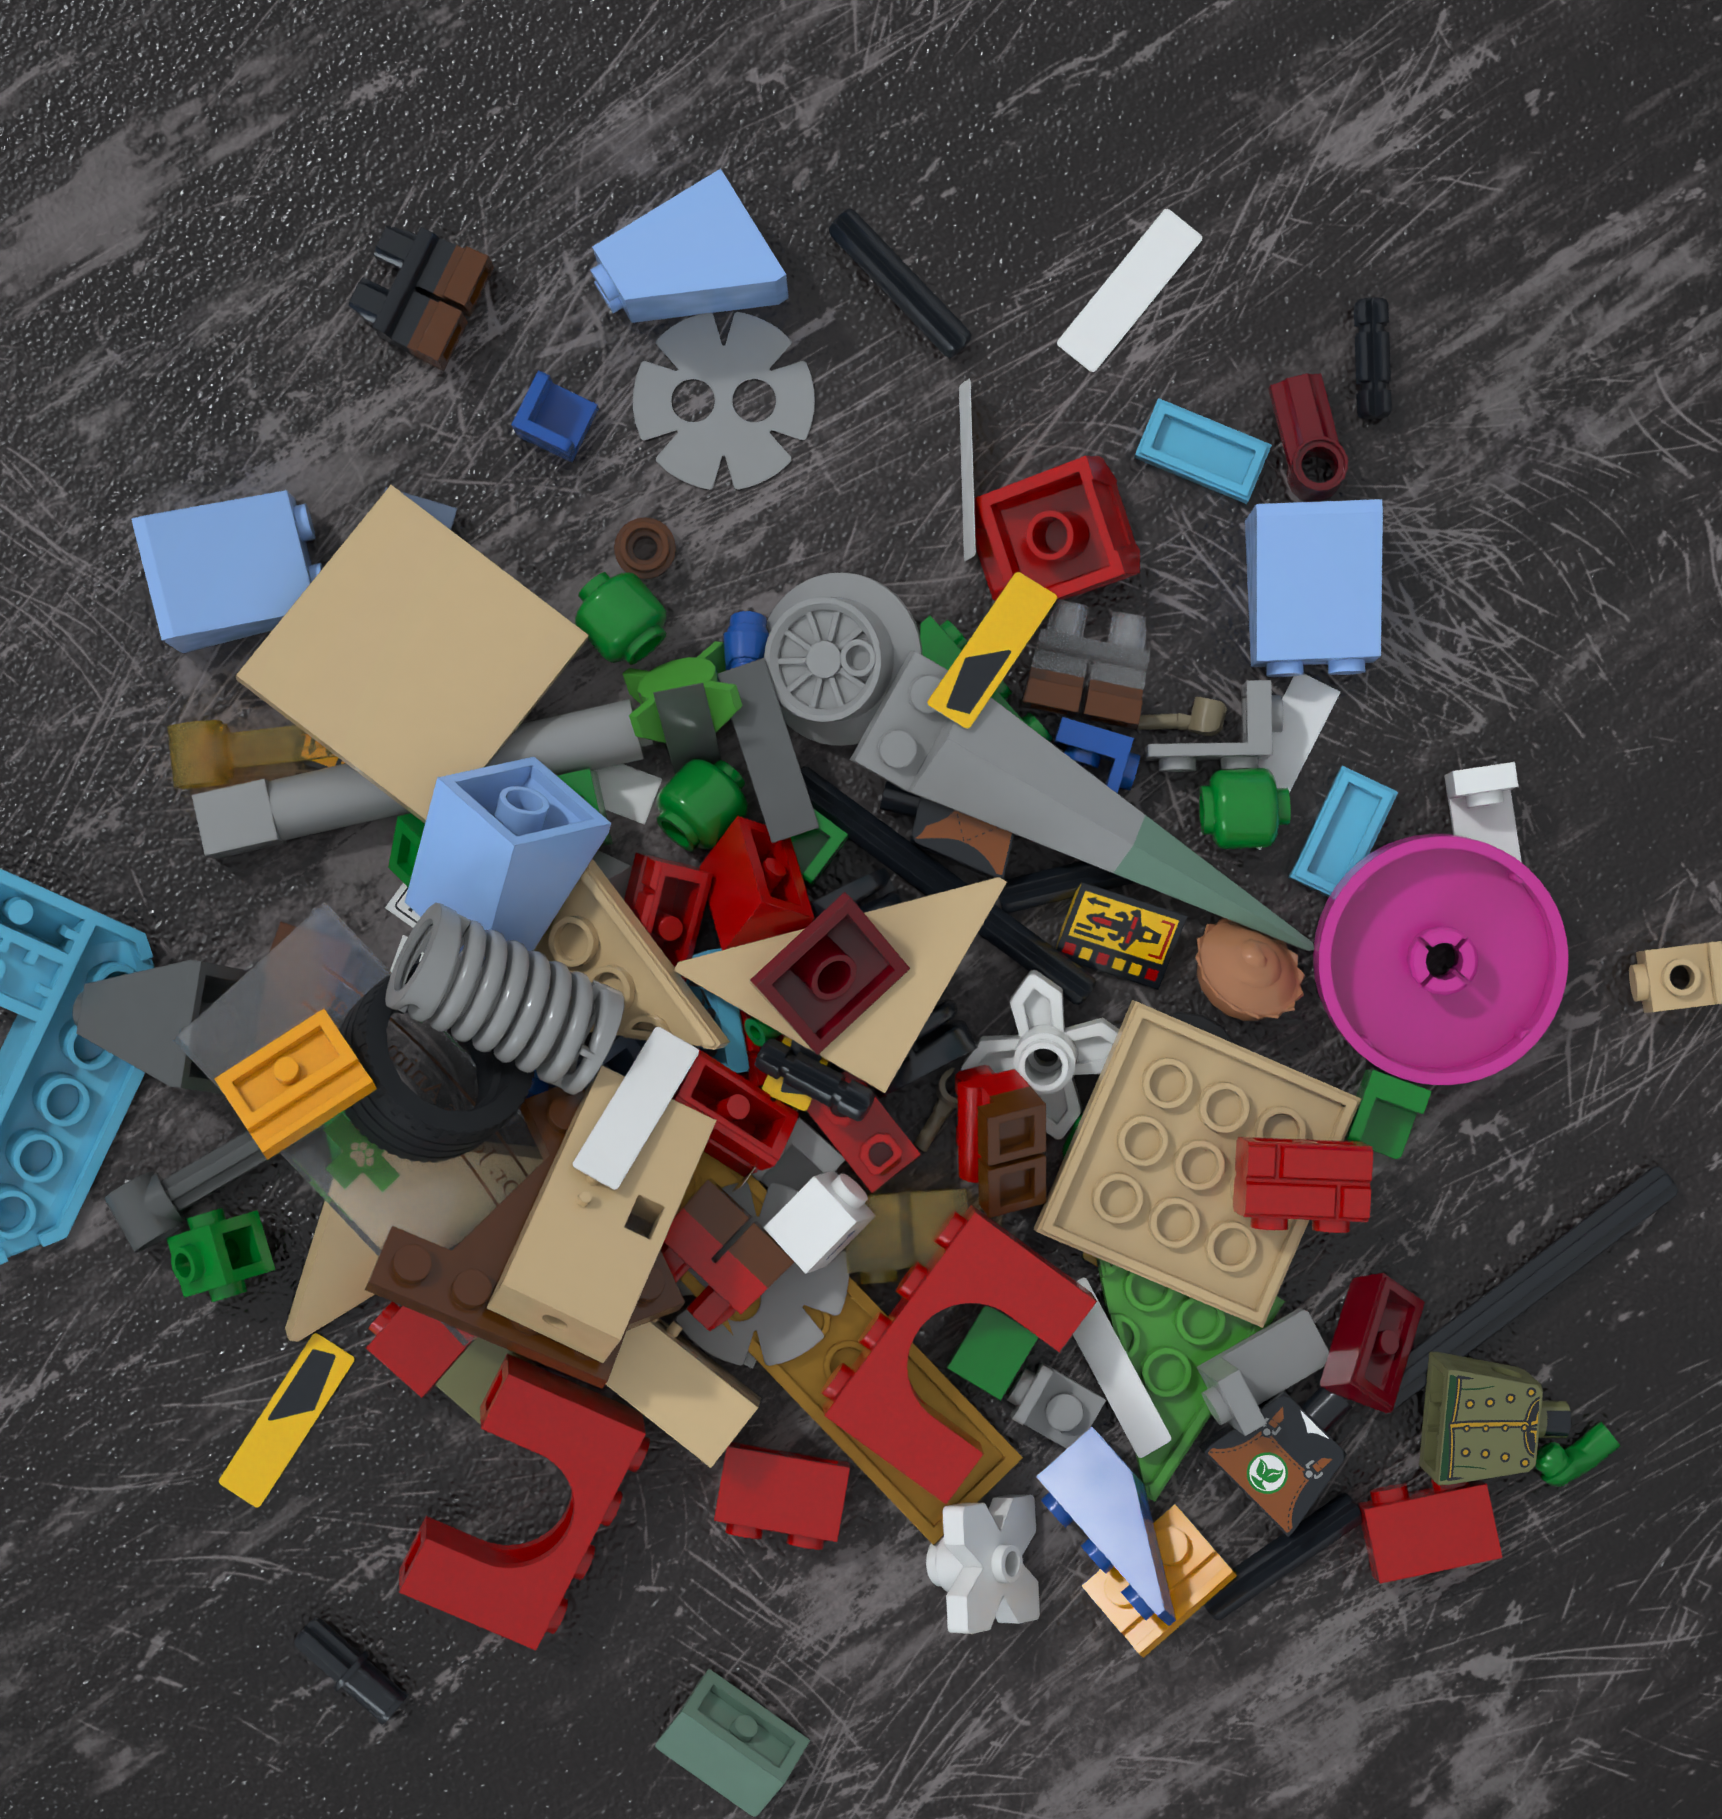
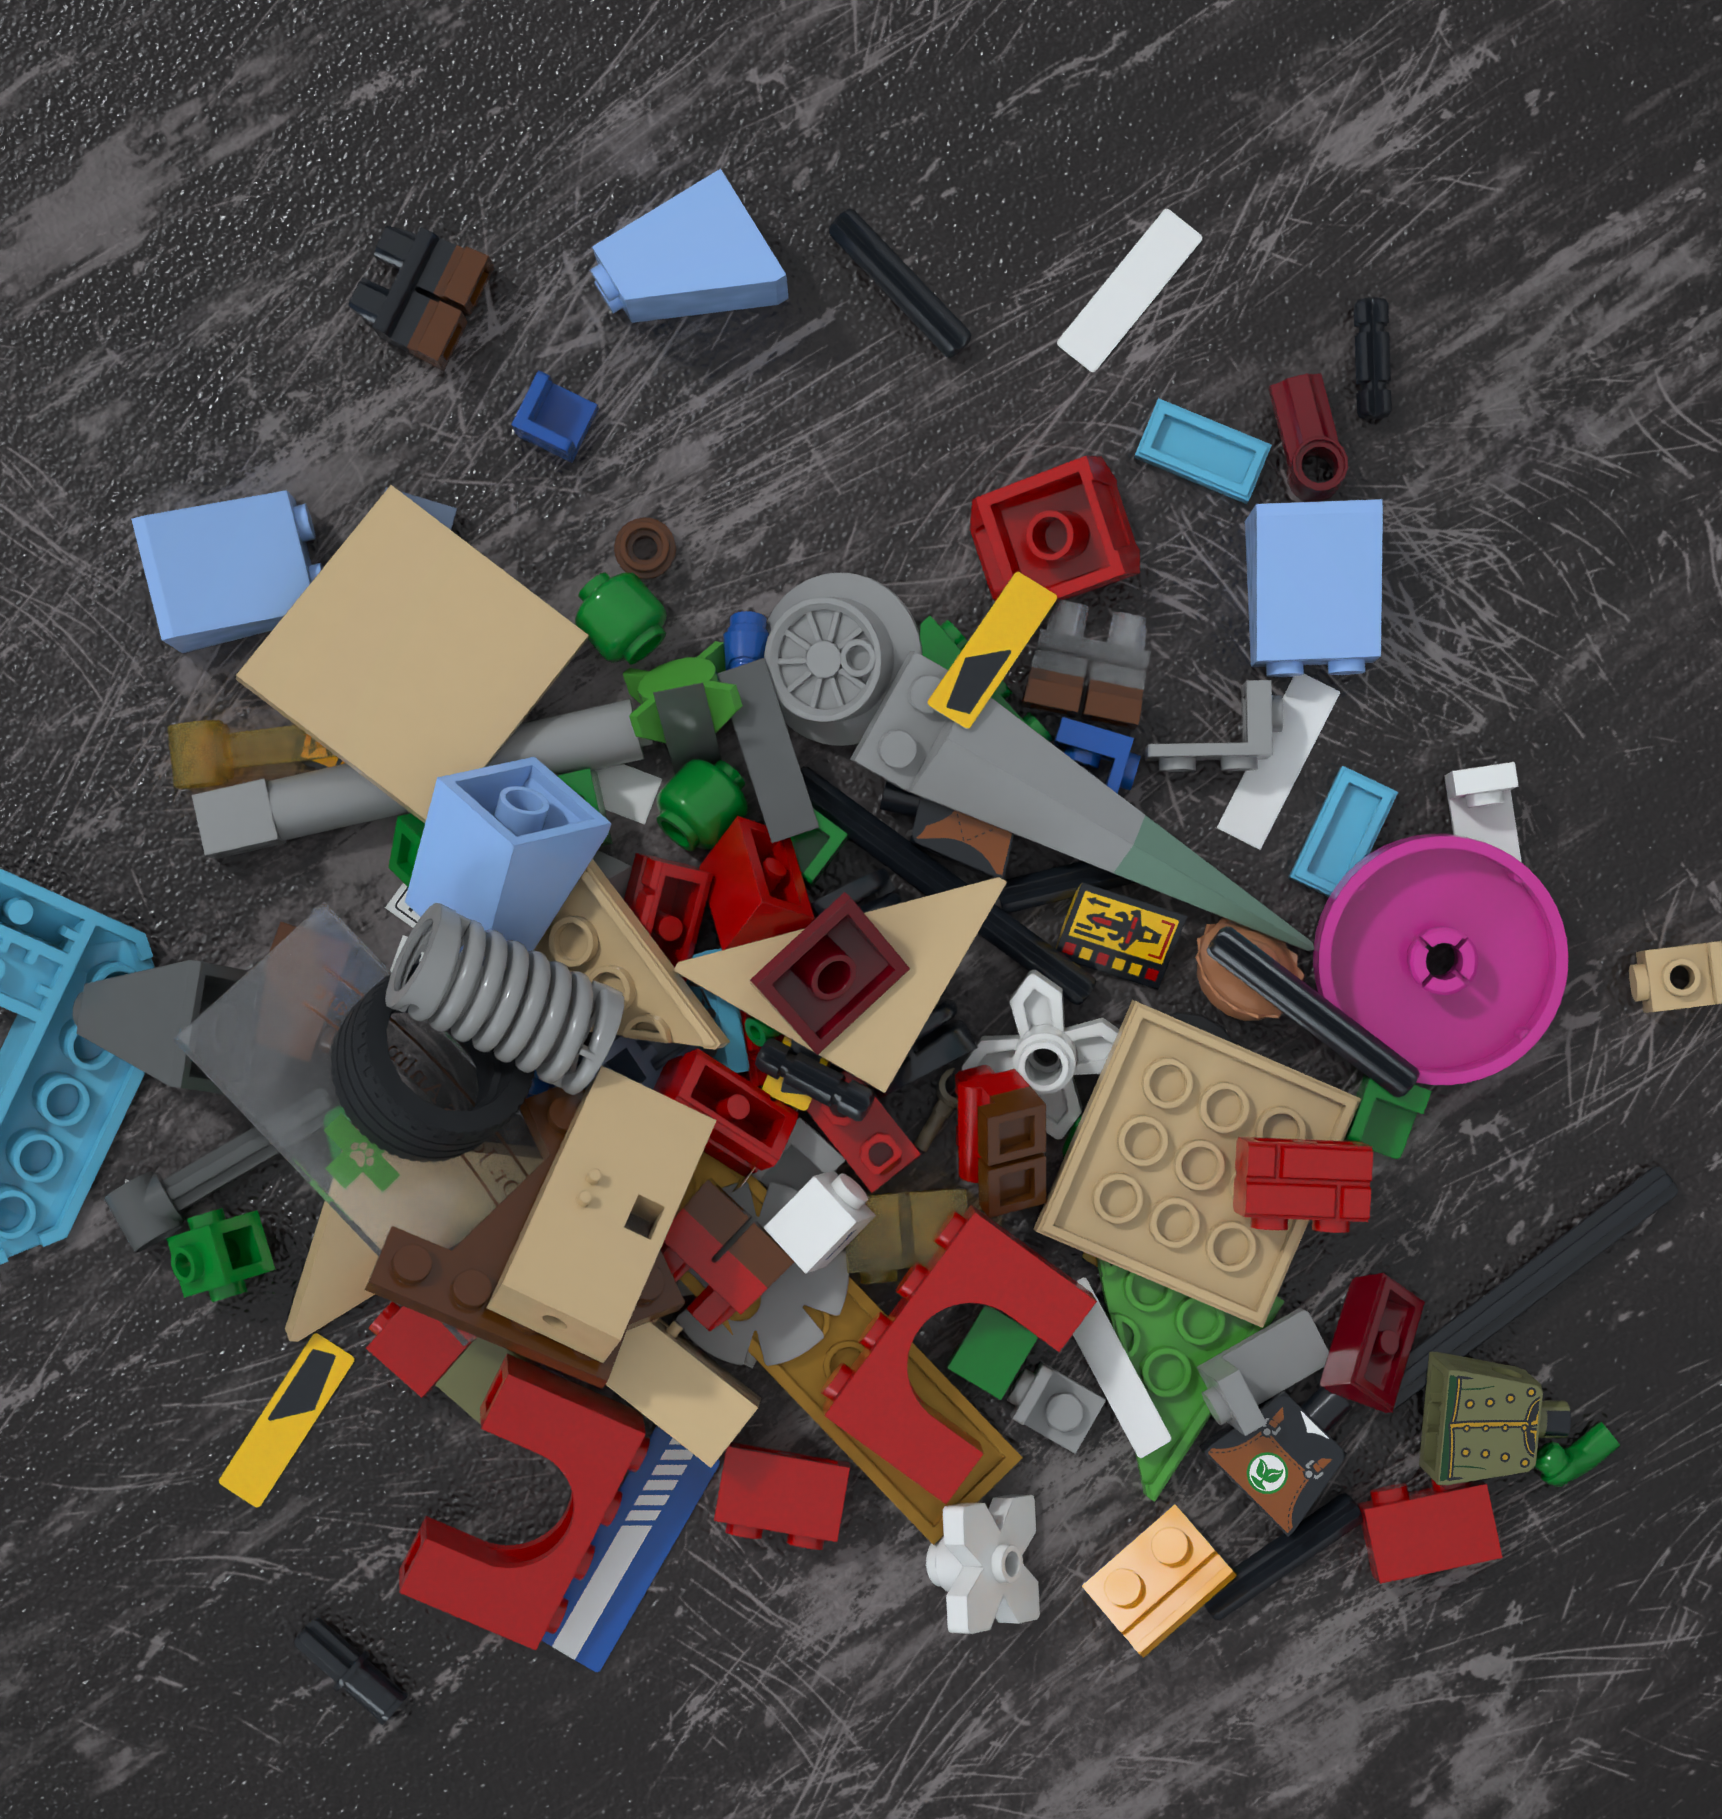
light orange plate [214,1008,377,1160] -> none
white sticker [573,1027,699,1190] -> none
light grey piece [633,312,815,490] -> none
sand green panel [655,1669,810,1817] -> none
white sticker [959,378,976,561] -> none
slope [1036,1427,1176,1626] -> none
dark tan hand [1138,697,1227,736] -> none
green head [1199,768,1291,849] -> none
none -> blue sticker [541,1426,720,1672]
none -> black axle [1206,926,1420,1097]

